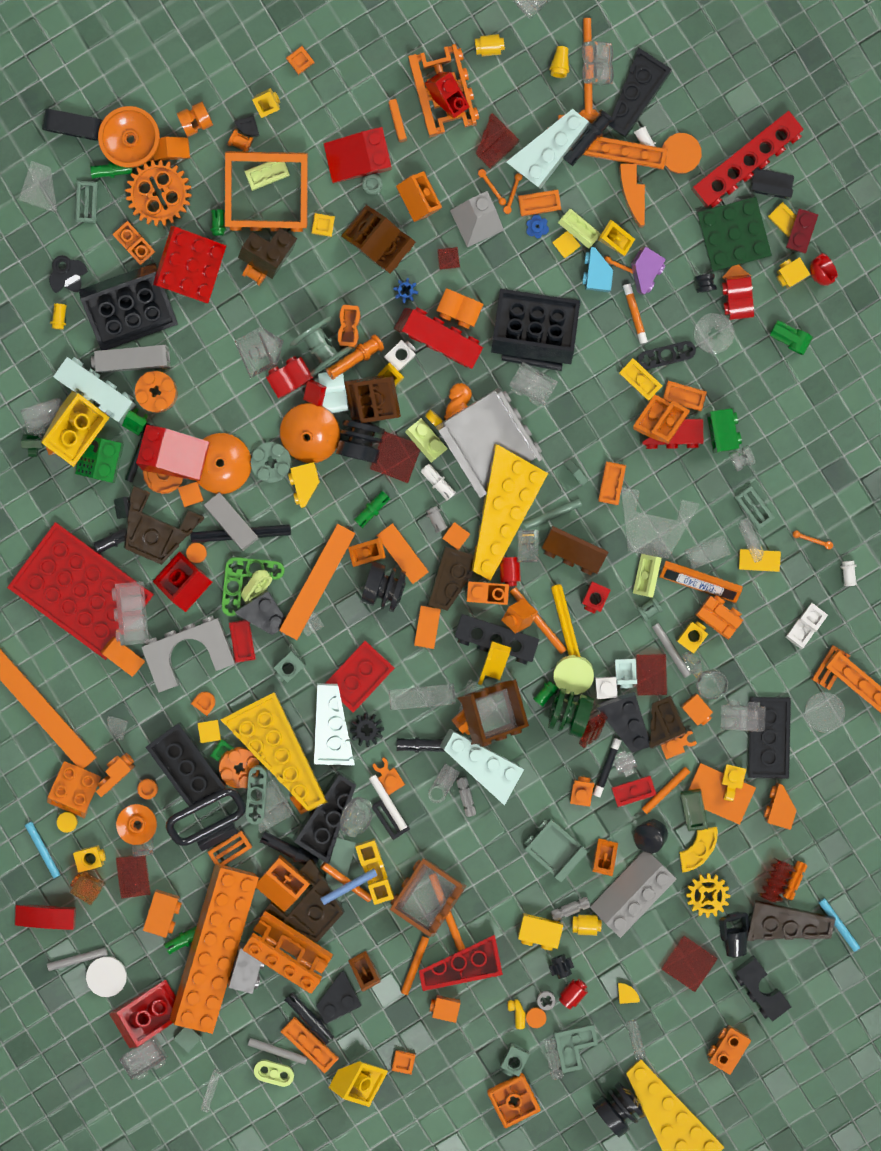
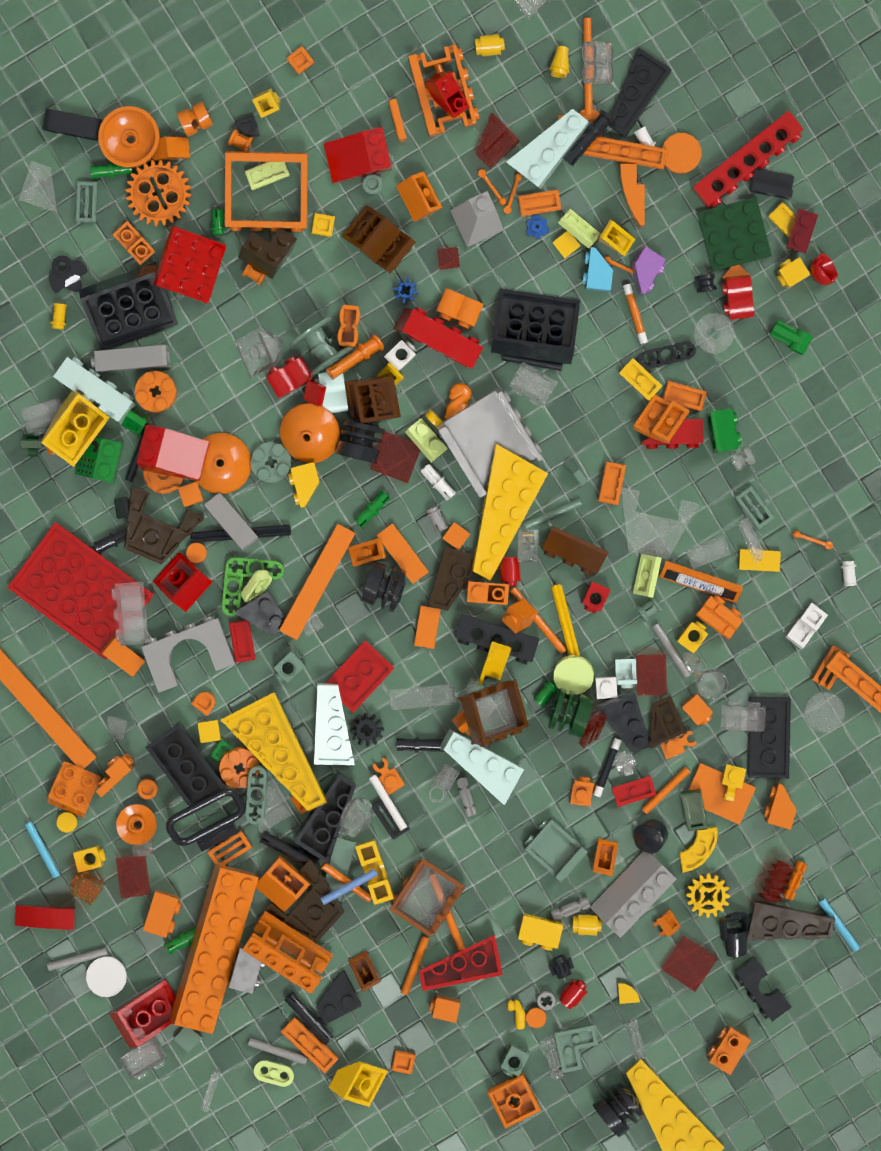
none -> orange tile [653,909,681,937]

